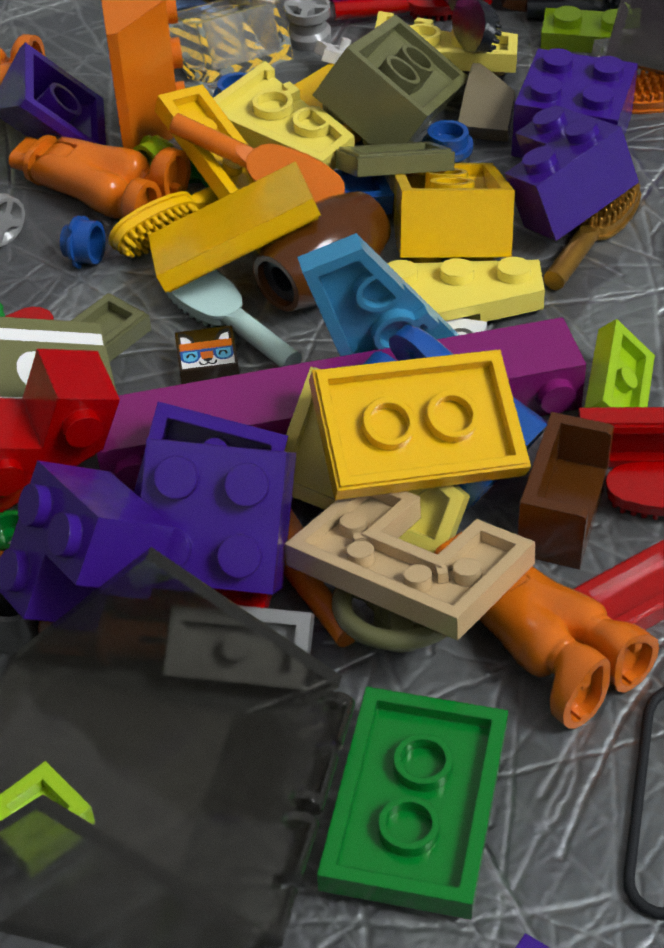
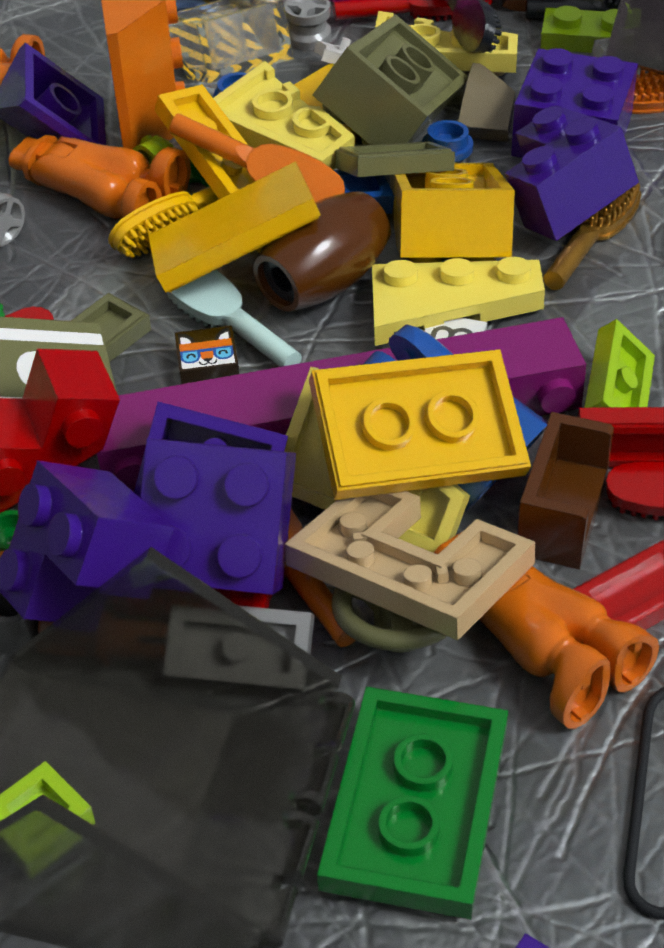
blue plate [60,215,106,269] -> none
dark azure wing [297,233,459,356] -> none

